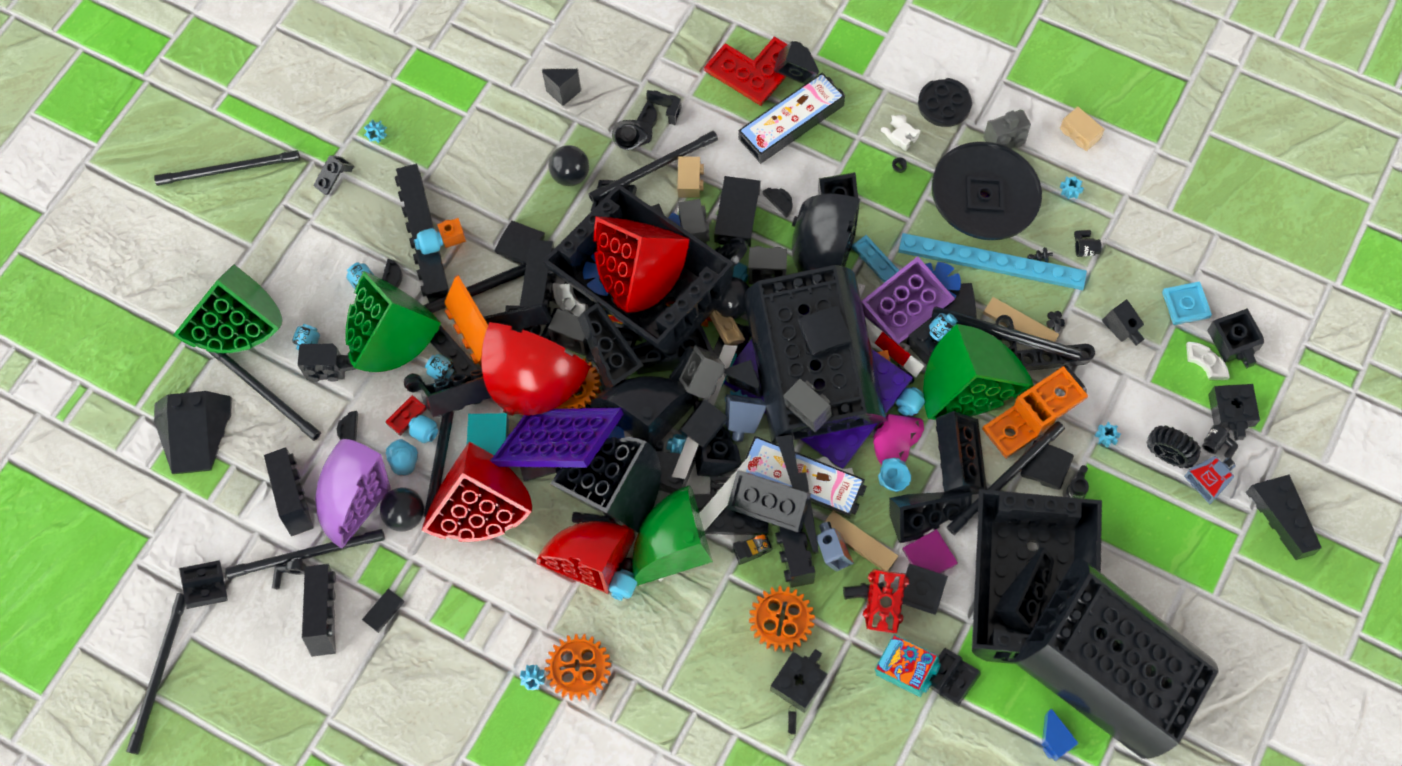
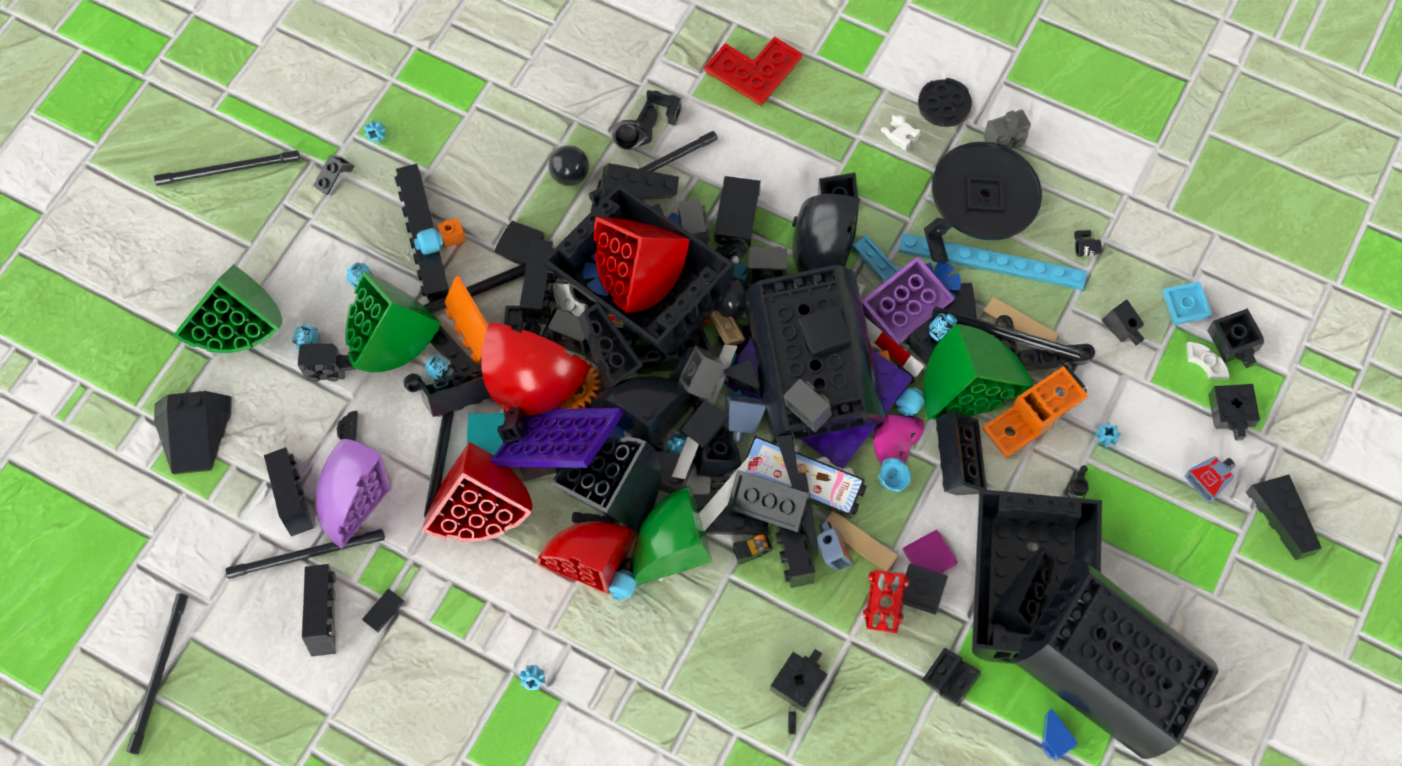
black slope [179,560,228,609] -> none
black piece [207,351,321,441] -> none
black plate [272,559,306,589] -> none
black piece [380,487,424,532] -> none
black tile [382,259,402,288] -> none
red plate [385,395,427,436] -> none
medium azure hair [386,439,418,475] -> none
medium azure head [408,415,438,443] -> none
black tile [483,303,552,330] -> none
black slope [542,68,581,106] -> none
orange gear [544,634,612,701] -> none
tan brick [677,157,704,198] -> none
brick [738,73,845,164] -> none
orange gear [749,586,815,653] -> none
black tile [762,188,793,218] -> none
black slope [773,41,819,85] -> none
black pin [843,582,884,600] -> none
brick [875,634,941,698] -> none
black wedge [889,490,972,543] -> none
black hinge [892,157,907,173] -> none
black piece [946,421,1065,536] -> none
black slope [1020,440,1074,490] -> none
black hair [1027,247,1053,263] -> none
black plant [1046,311,1065,332] -> none
tan brick [1060,107,1105,151] -> none
medium azure gear [1060,176,1084,199] -> none
black gear [1146,425,1201,469] -> none
black piece [1202,425,1238,458] -> none
none -> black leg [497,408,526,444]
none -> black wedge [598,163,679,203]
none -> black bracket [924,218,953,263]

